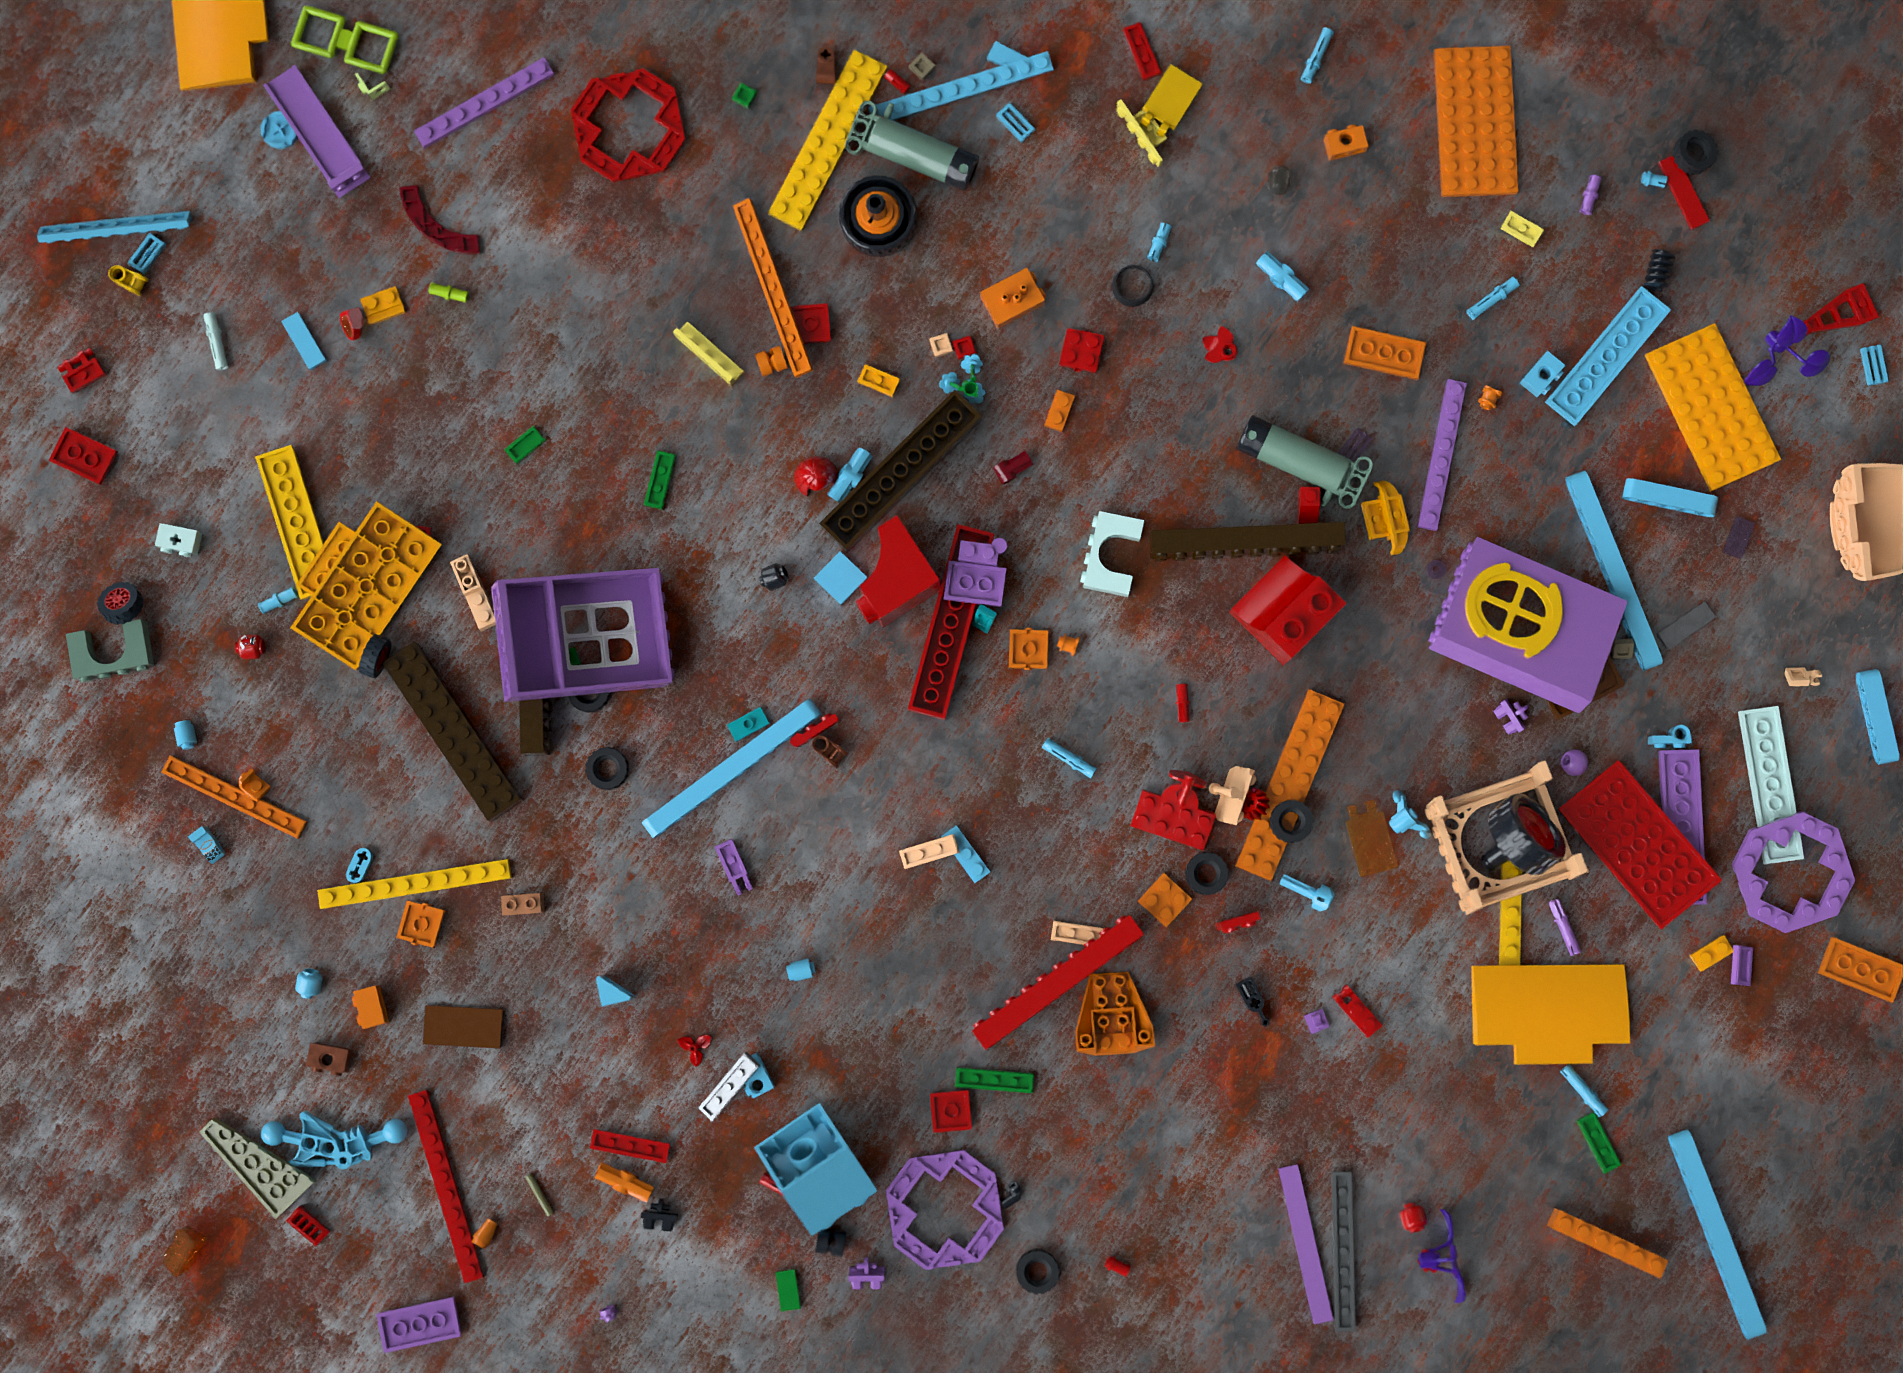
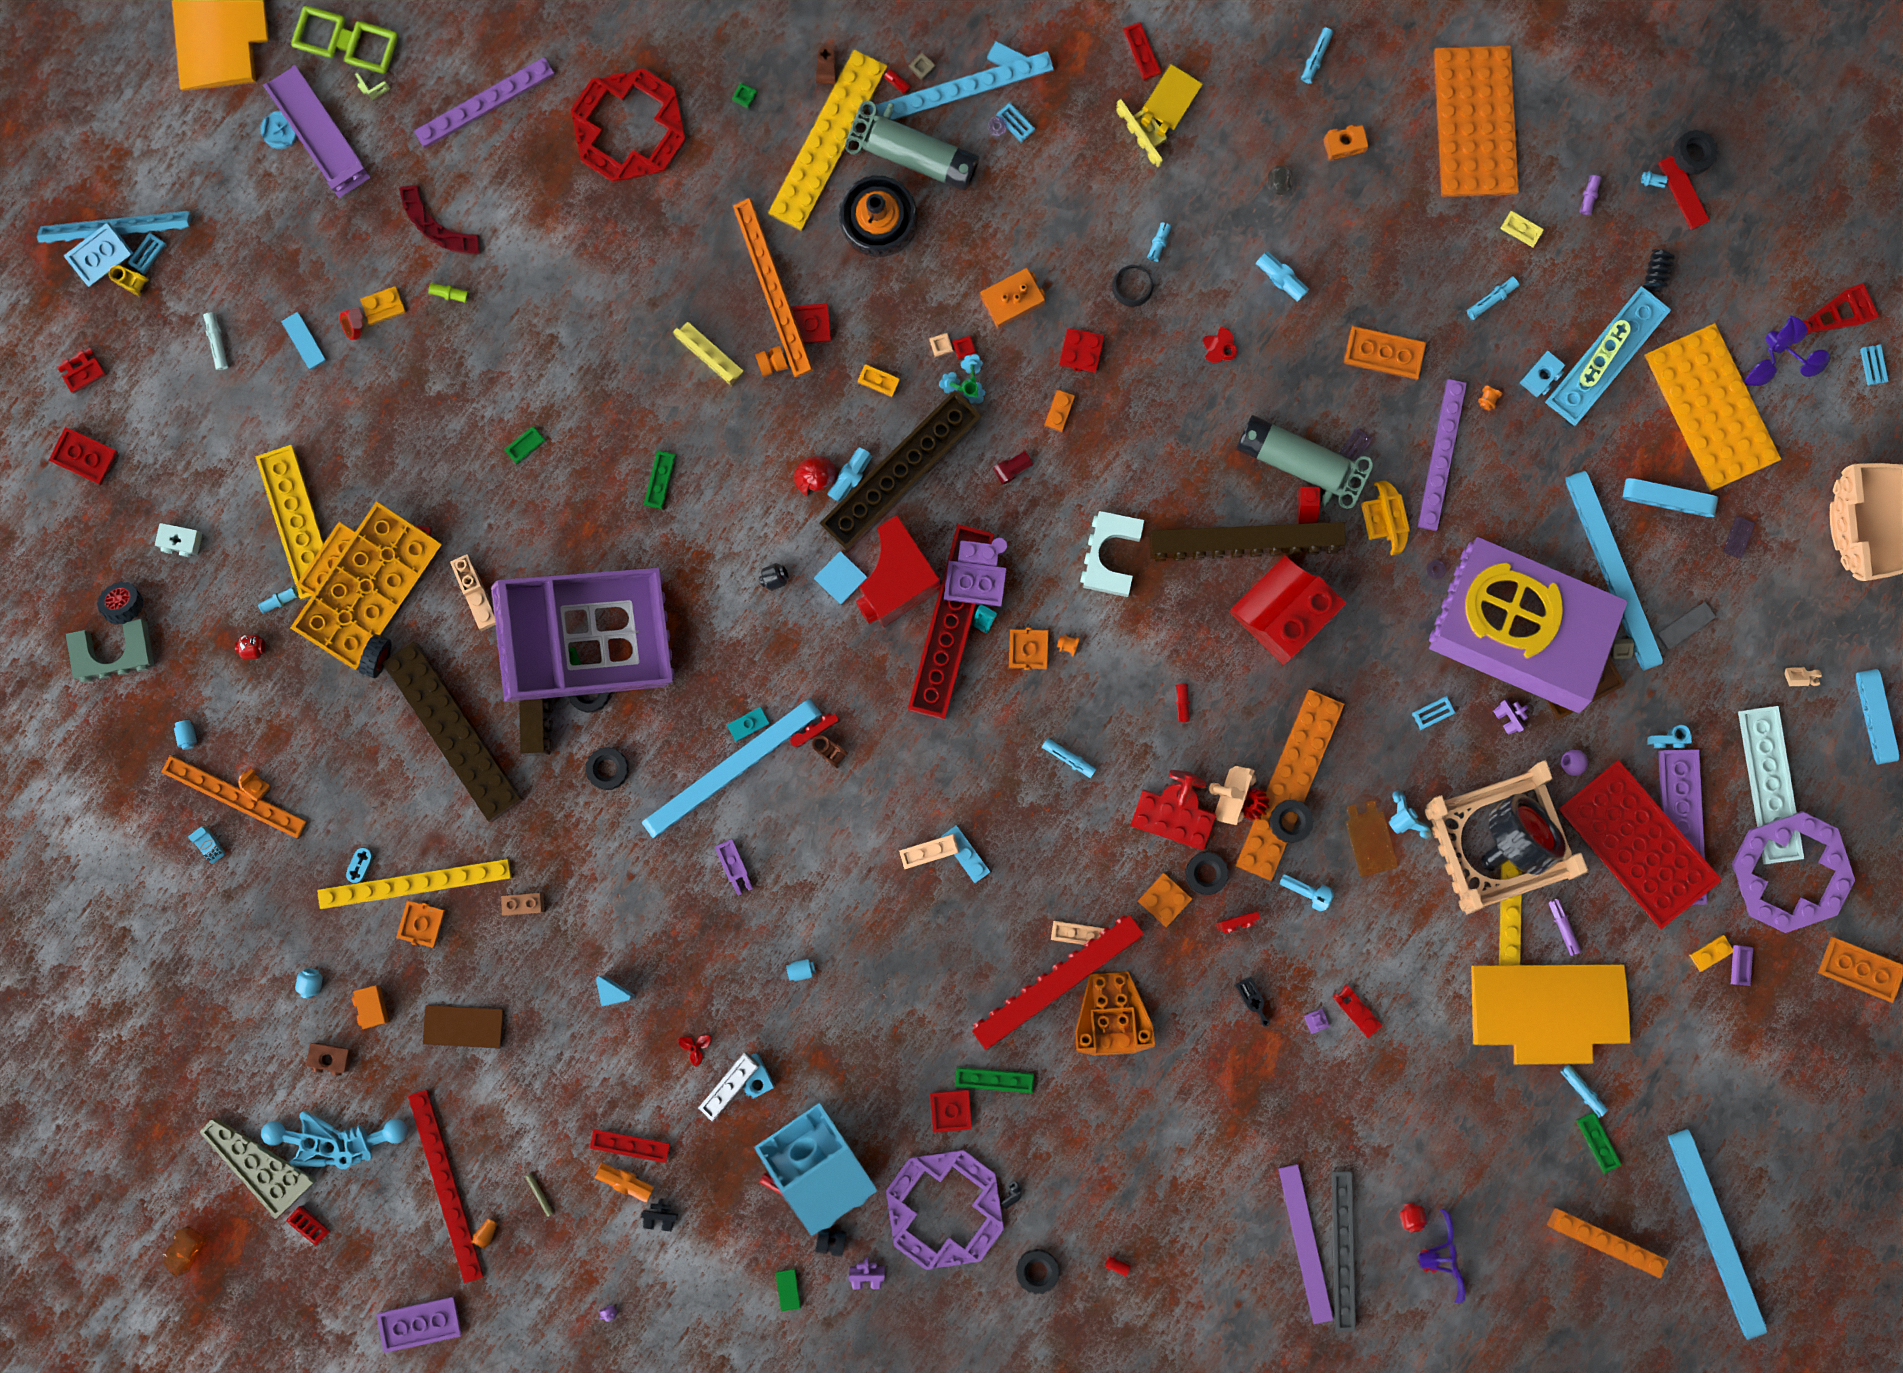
none -> medium azure plate [64,222,133,287]
none -> clear purple plate [988,116,1006,136]
none -> medium azure tile [1412,696,1455,730]
none -> yellowish green beam [1580,320,1630,387]

